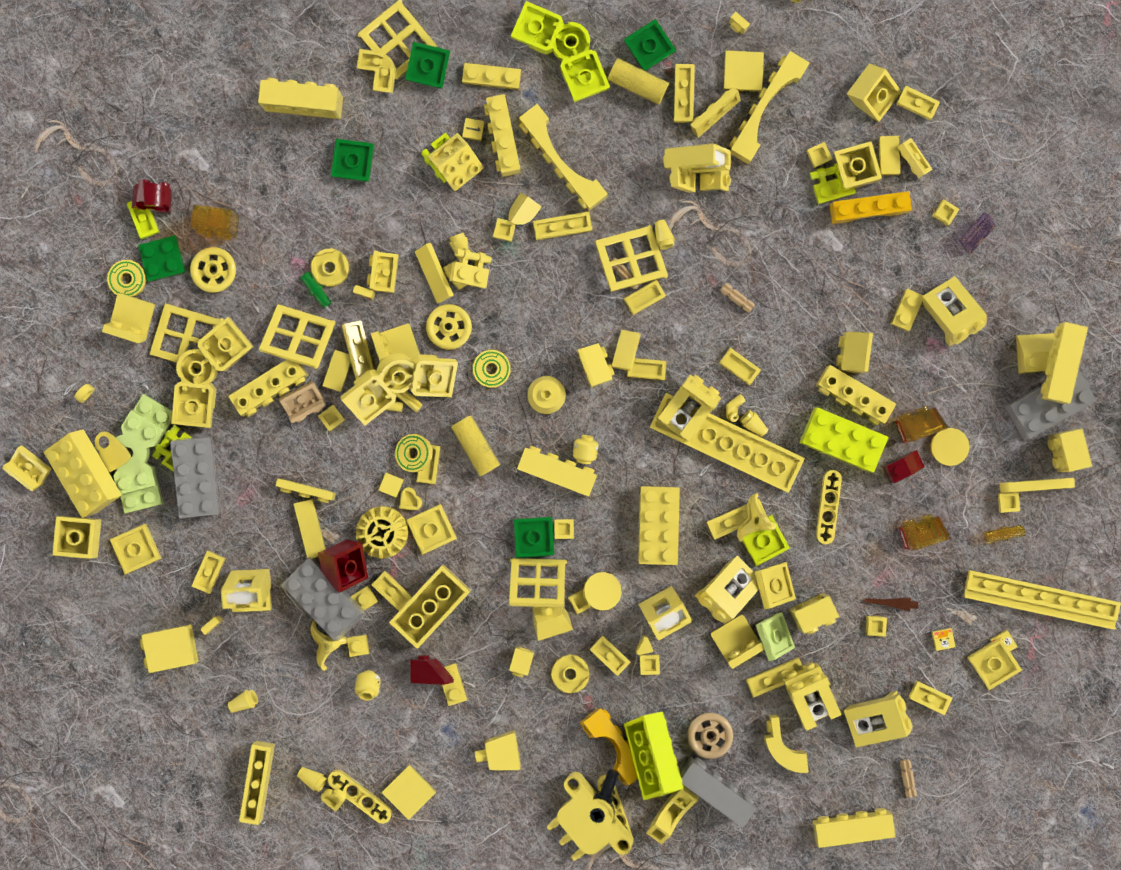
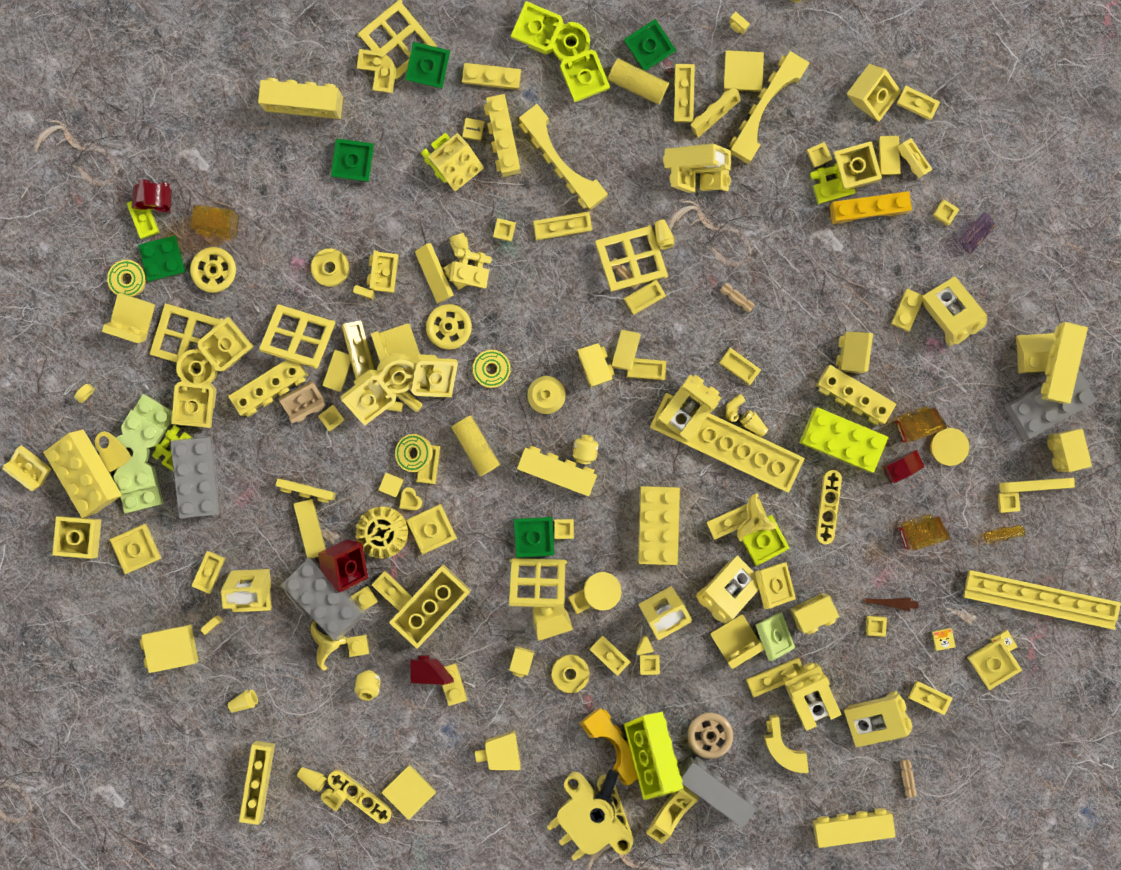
green pin [299,272,332,309] -> none
light yellow brick [509,192,542,225] -> none

